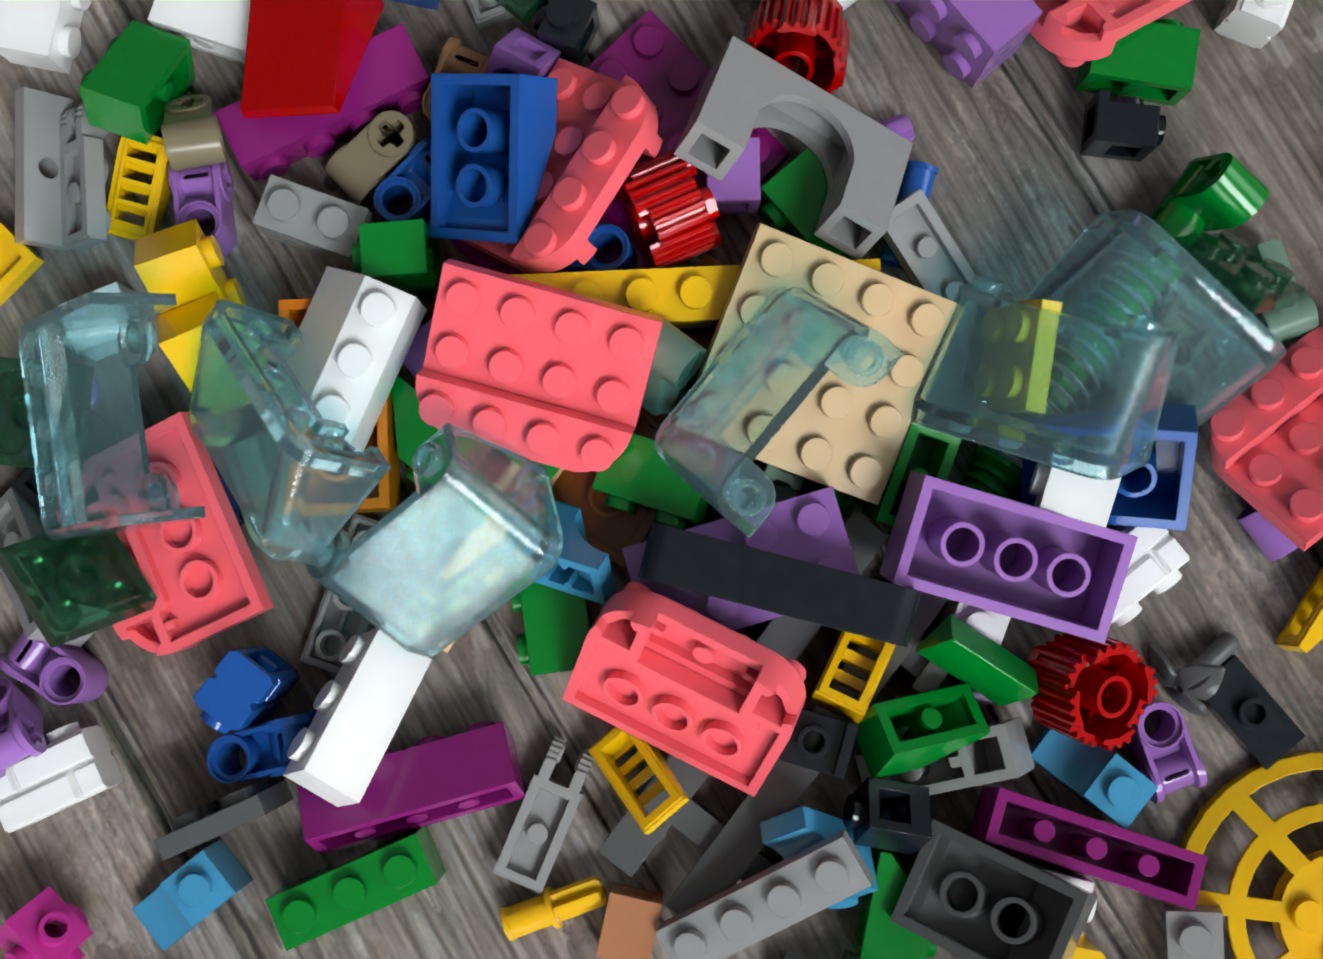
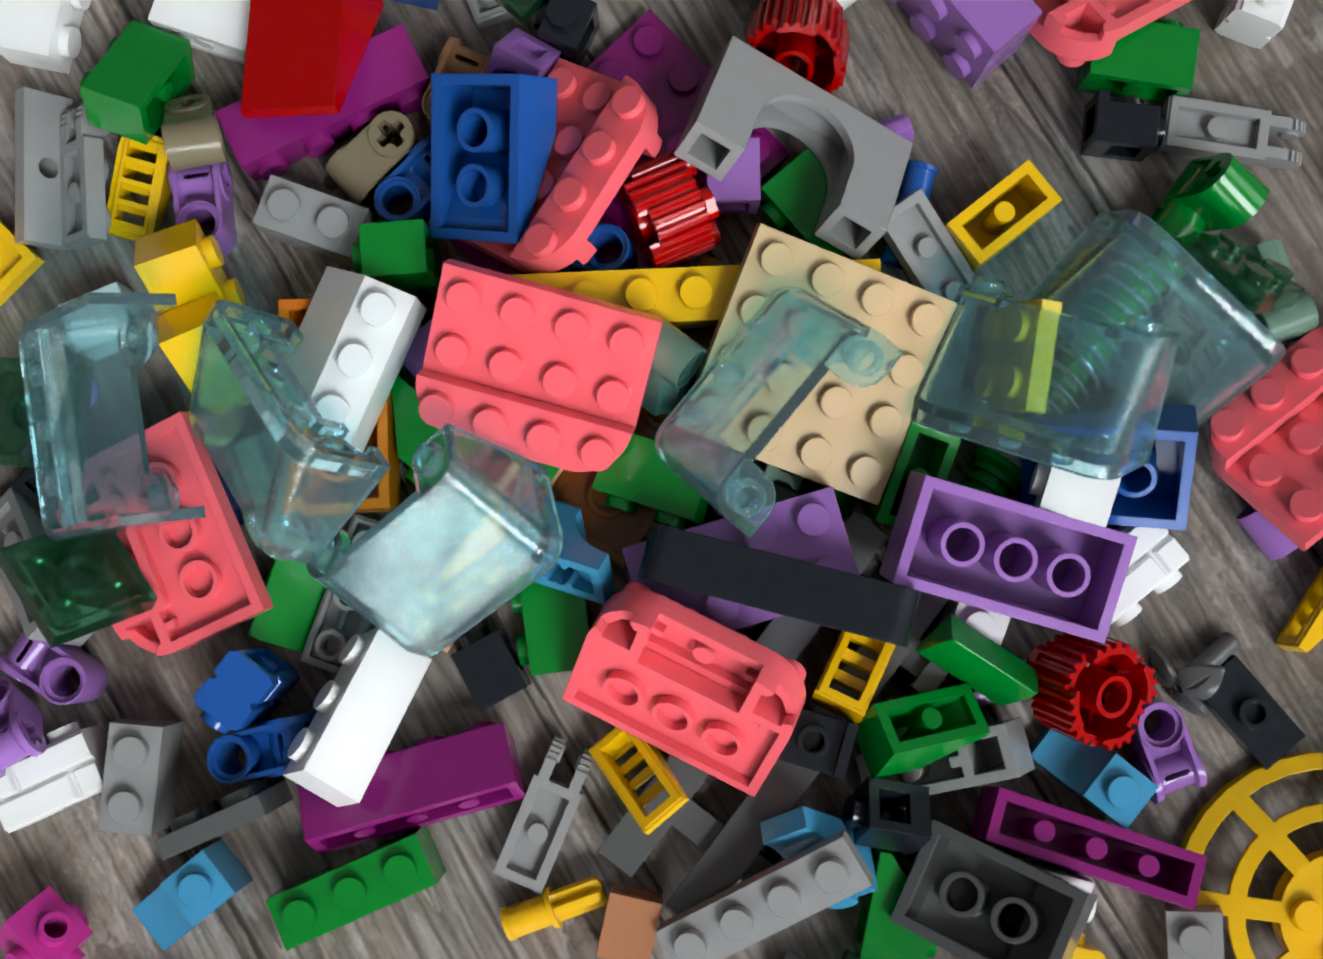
none -> light grey brick [97,717,184,836]
none -> green slope [248,537,339,653]
none -> black brick [451,625,532,712]
none -> yellow brick [945,159,1062,272]
none -> light grey hinge [1157,95,1307,170]

